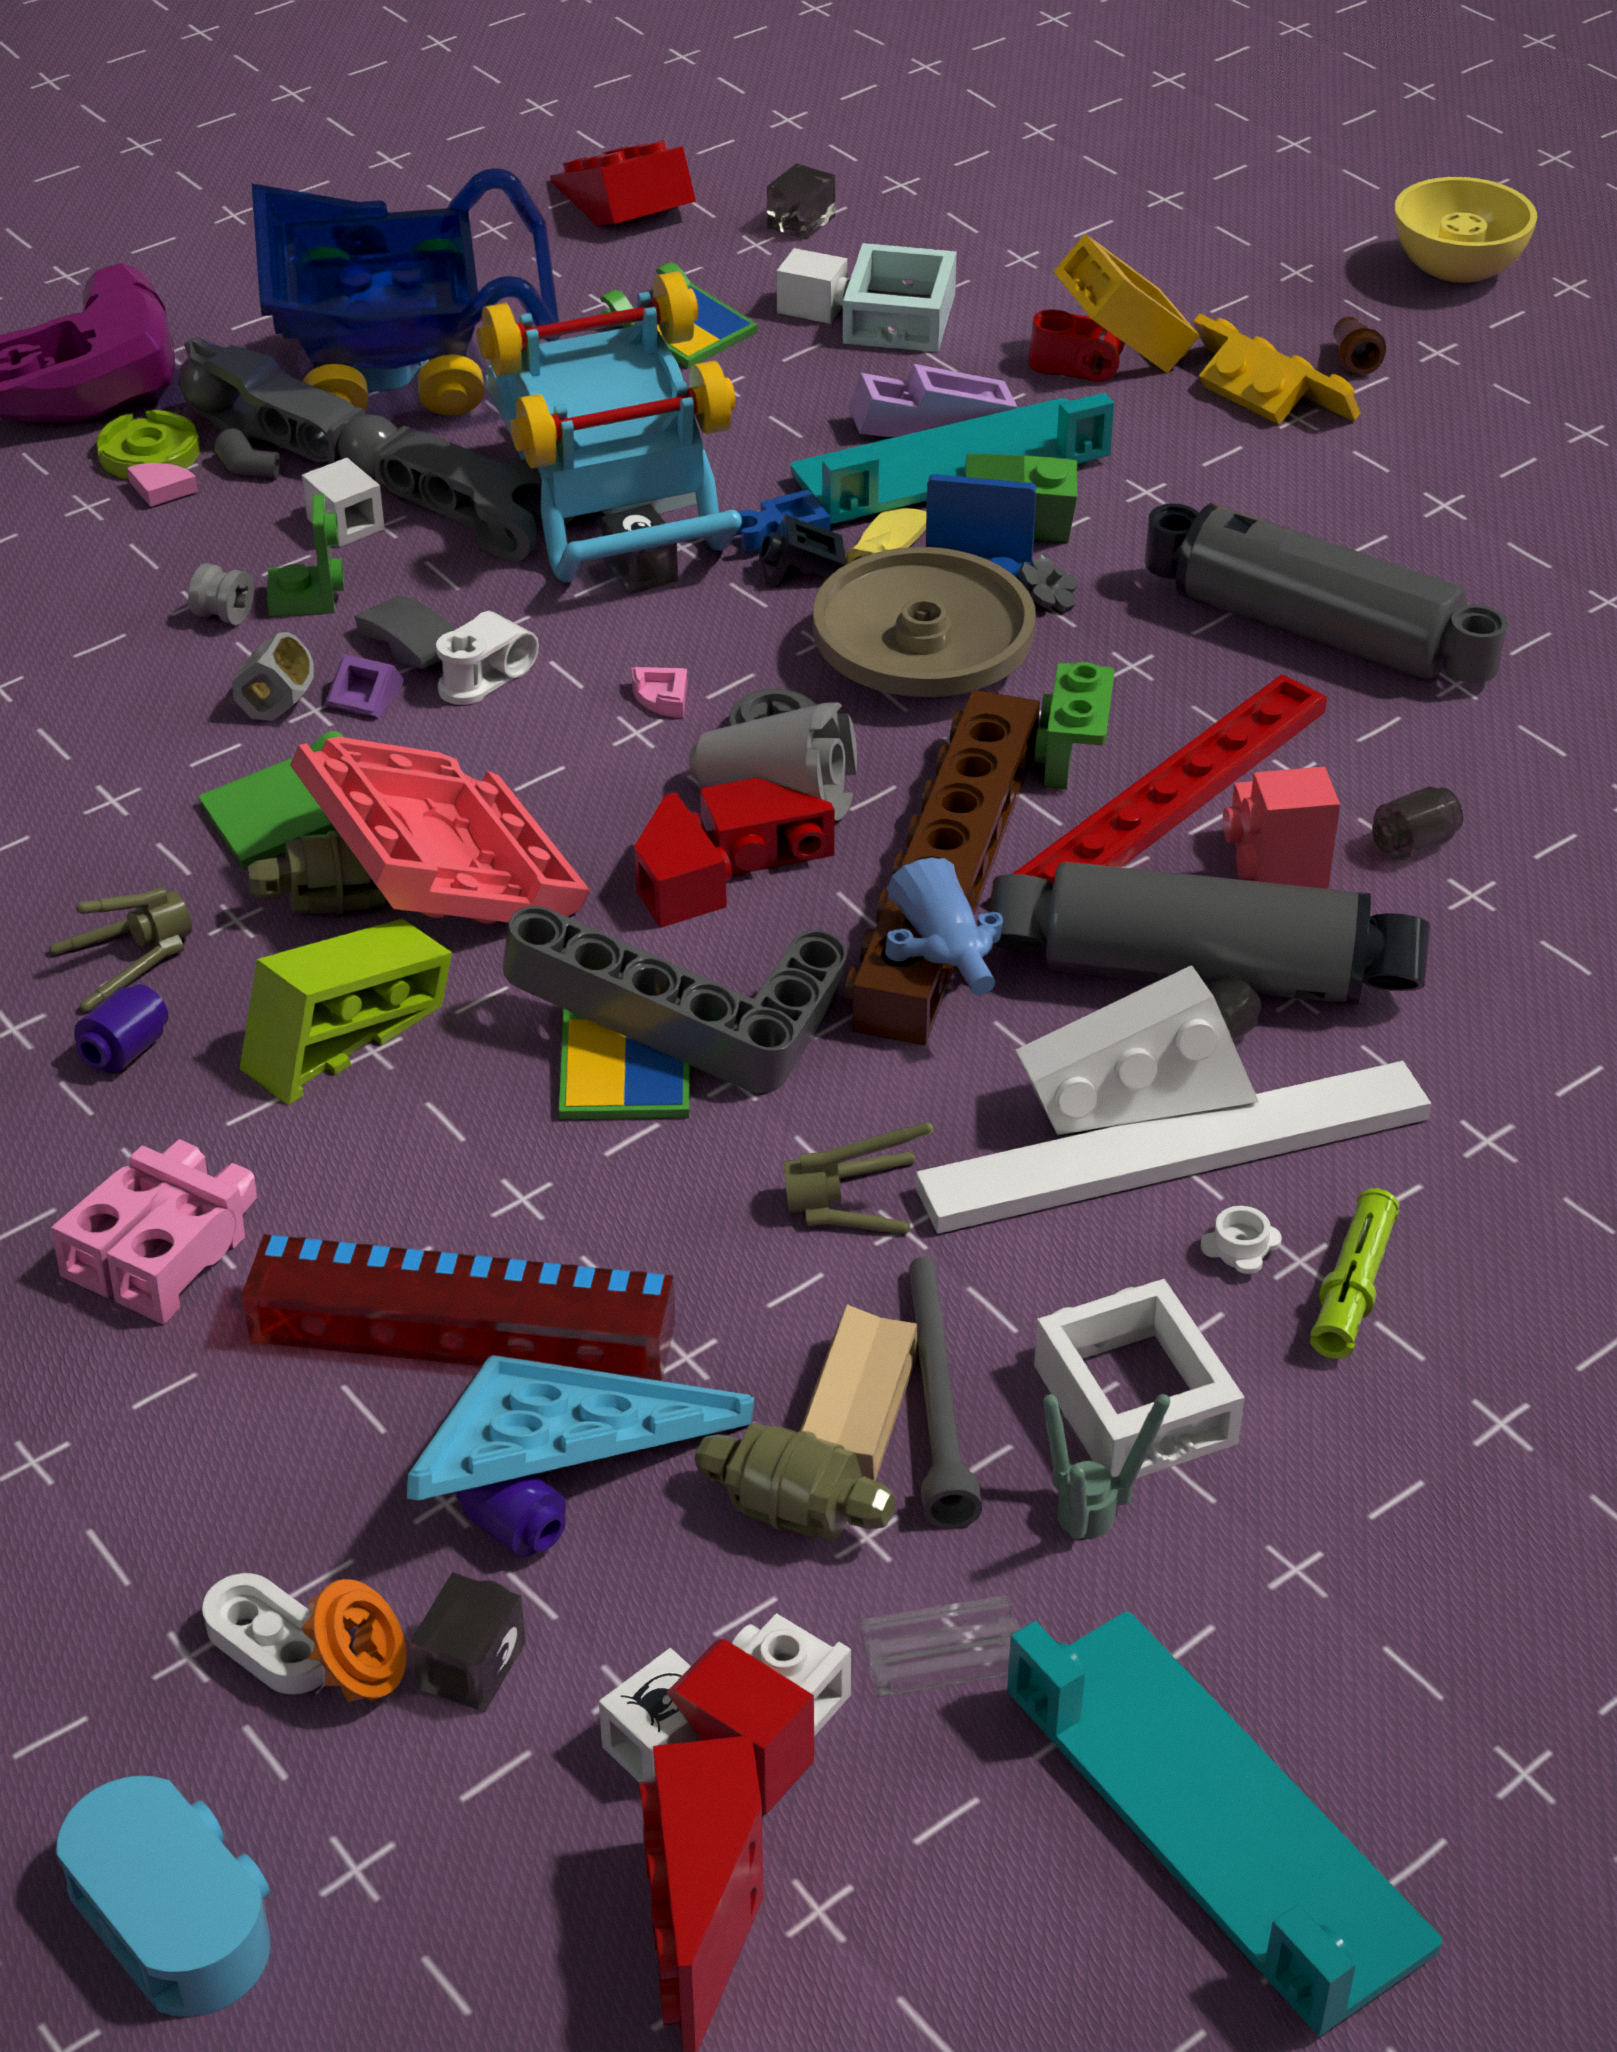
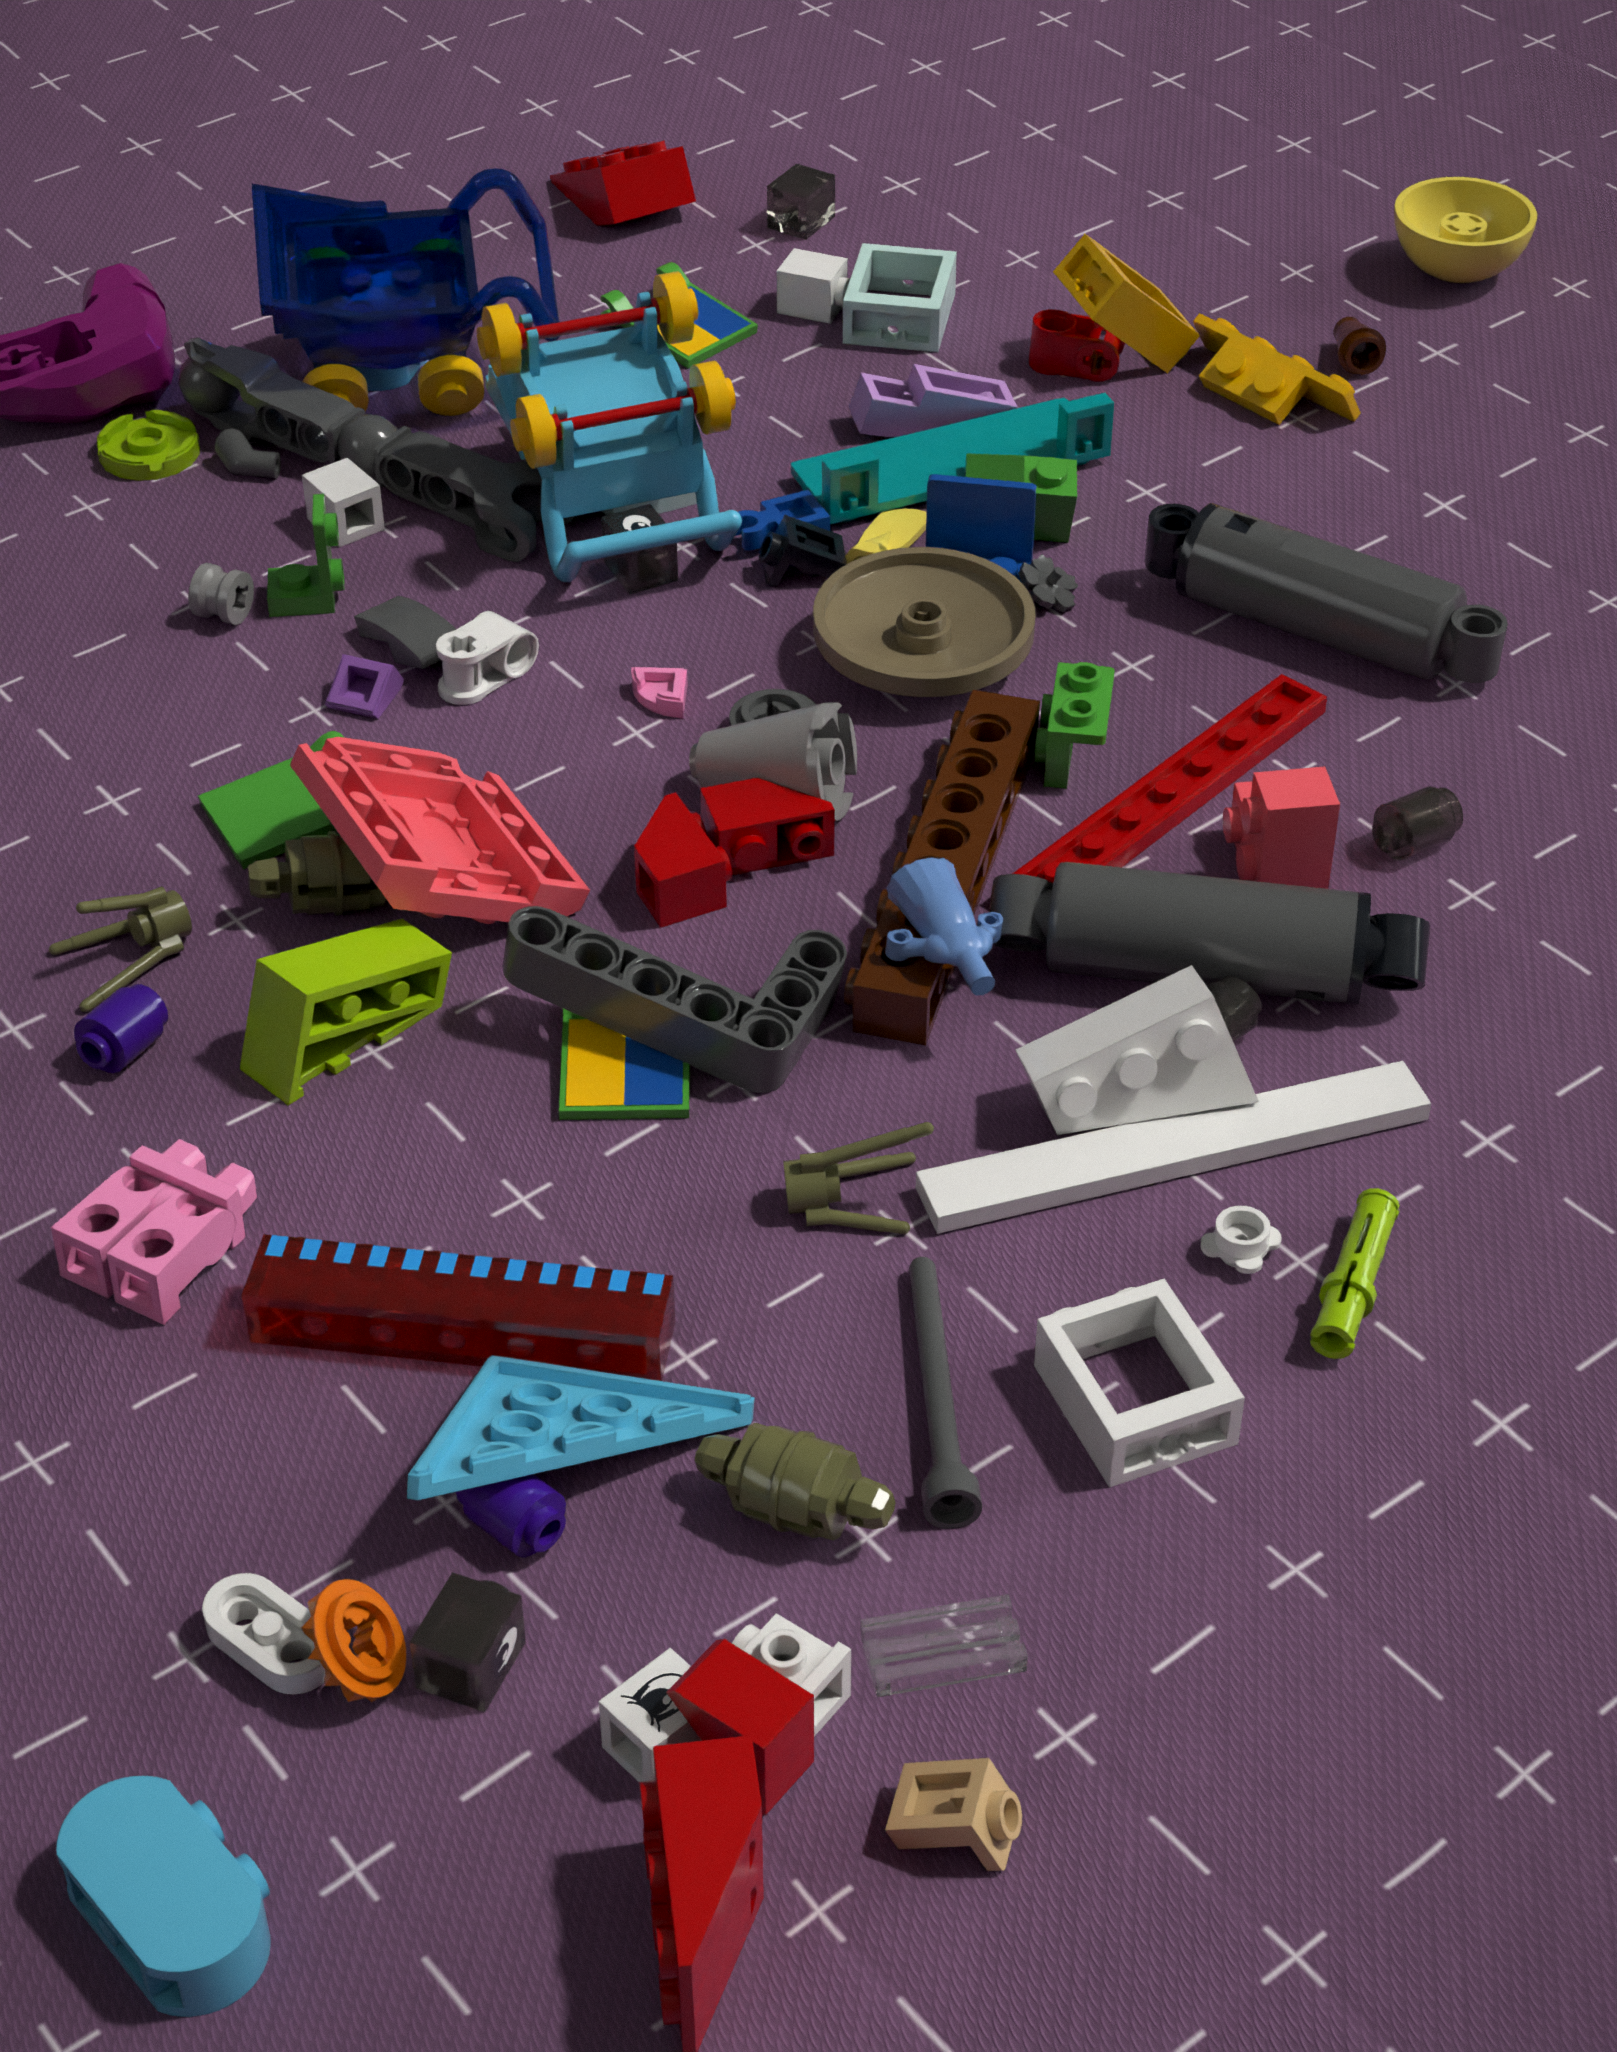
bright pink tile [127,463,198,507] -> none
light grey rock [232,632,314,721] -> none
tan piece [799,1304,918,1481] -> none
teal bracket [1007,1612,1442,2037] -> none
sand green plant [1043,1394,1170,1539] -> none
none -> tan bracket [885,1758,1022,1871]

